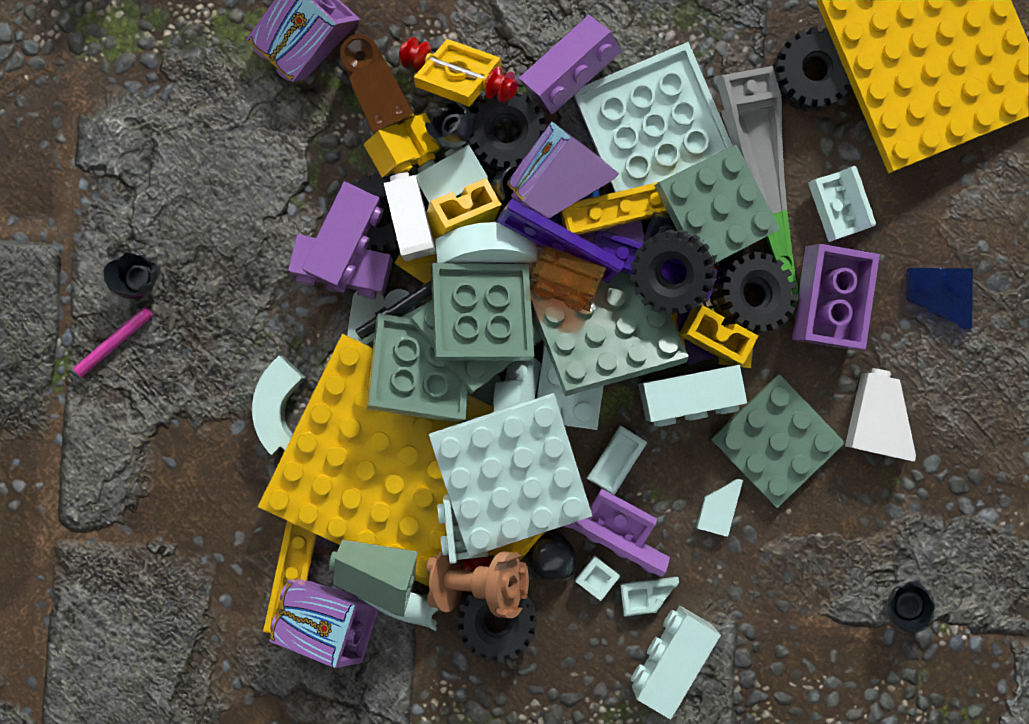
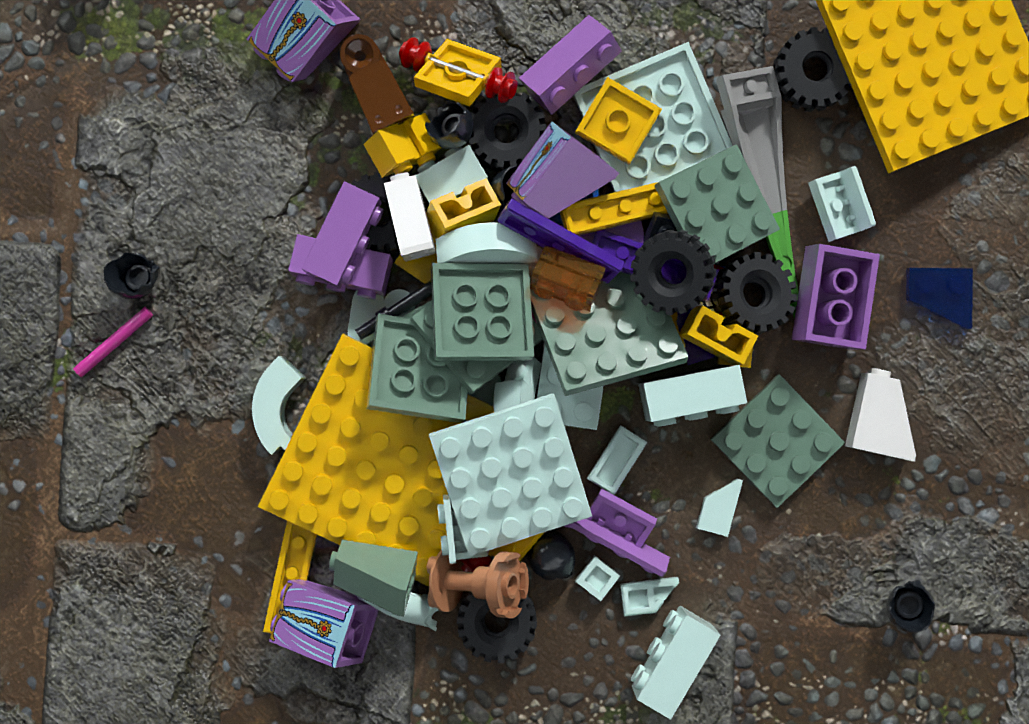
none -> yellow tile [575,77,662,165]

